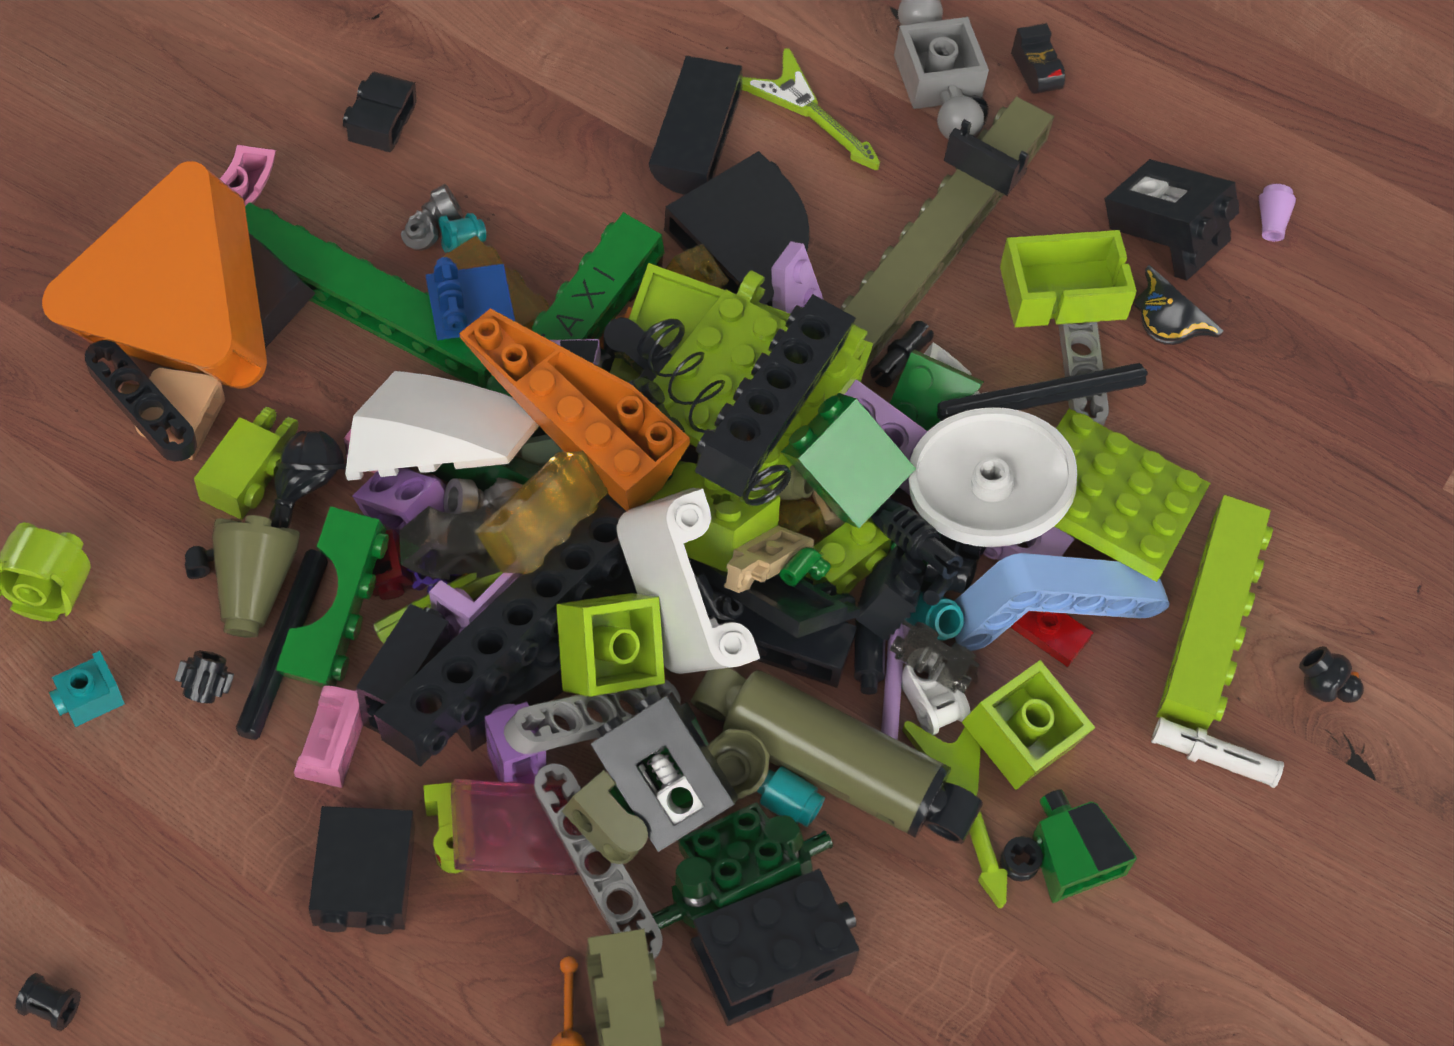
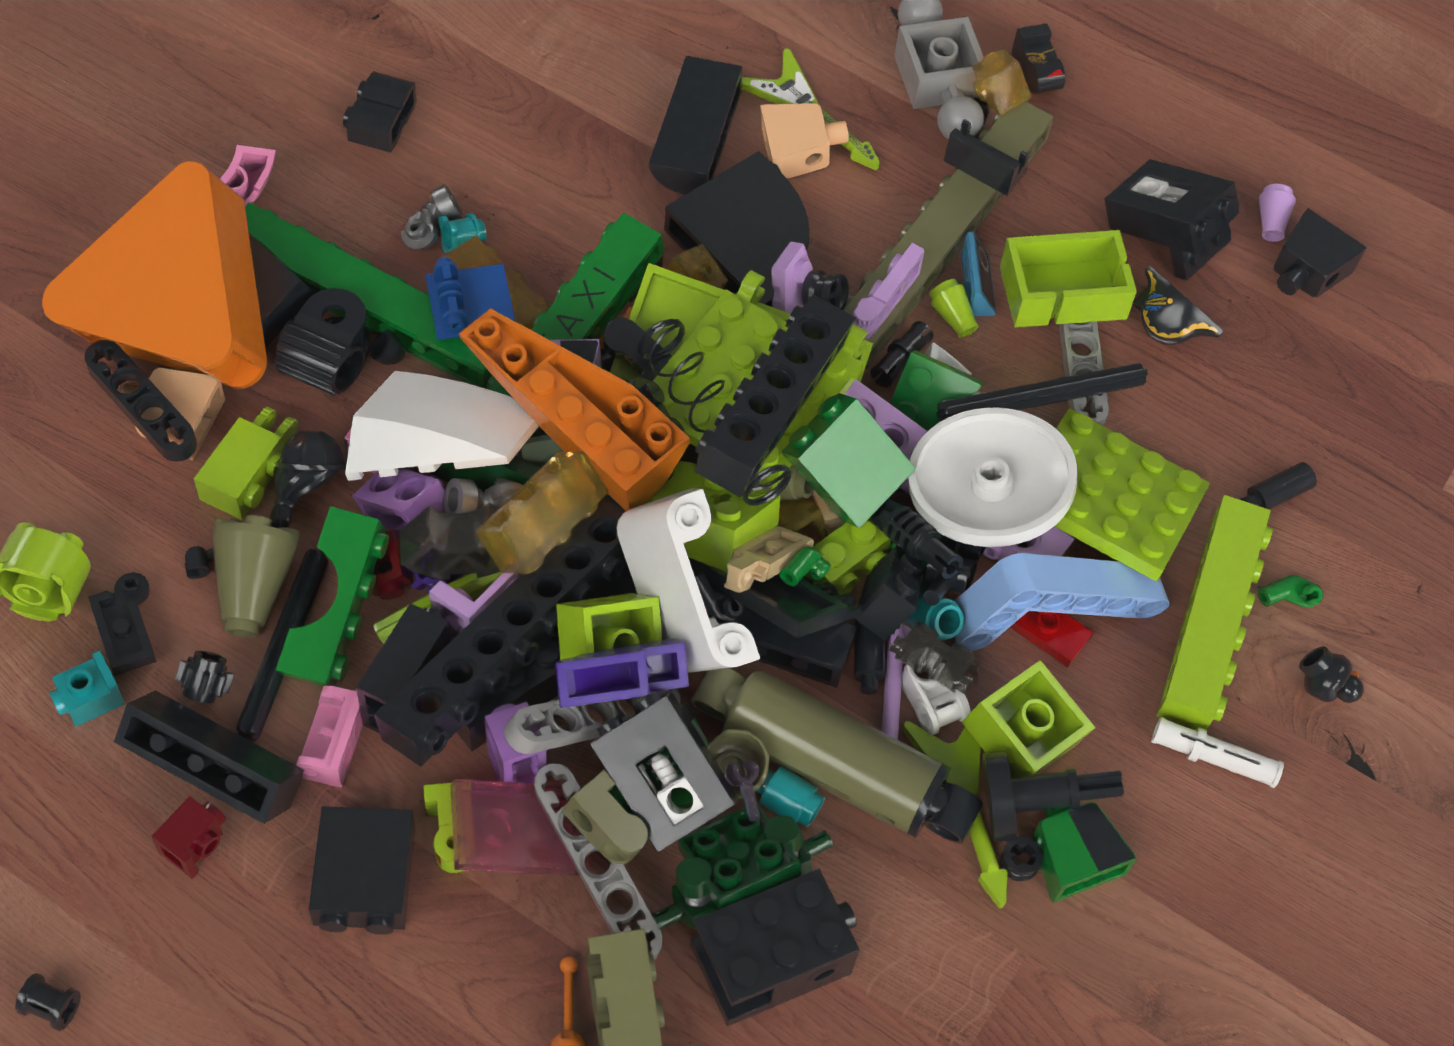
none -> black hinge [88,572,157,676]
none -> black brick [114,690,304,824]
none -> dark red brick [151,796,226,879]
none -> black piece [274,288,370,396]
none -> black hinge [370,331,405,365]
none -> dark purple slope [555,638,689,708]
none -> clear purple hand [725,760,760,822]
none -> light nougat torso [760,103,848,179]
none -> black wheel [802,270,849,310]
none -> lavender hinge [853,243,924,340]
none -> lime cone [929,279,979,338]
none -> dark azure slope [960,232,996,316]
none -> clear yellow brick [972,49,1031,116]
none -> black piece [983,751,1124,842]
none -> black cylinder [1240,462,1317,510]
none -> green arm [1258,575,1323,608]
none -> black torso [1273,208,1367,297]

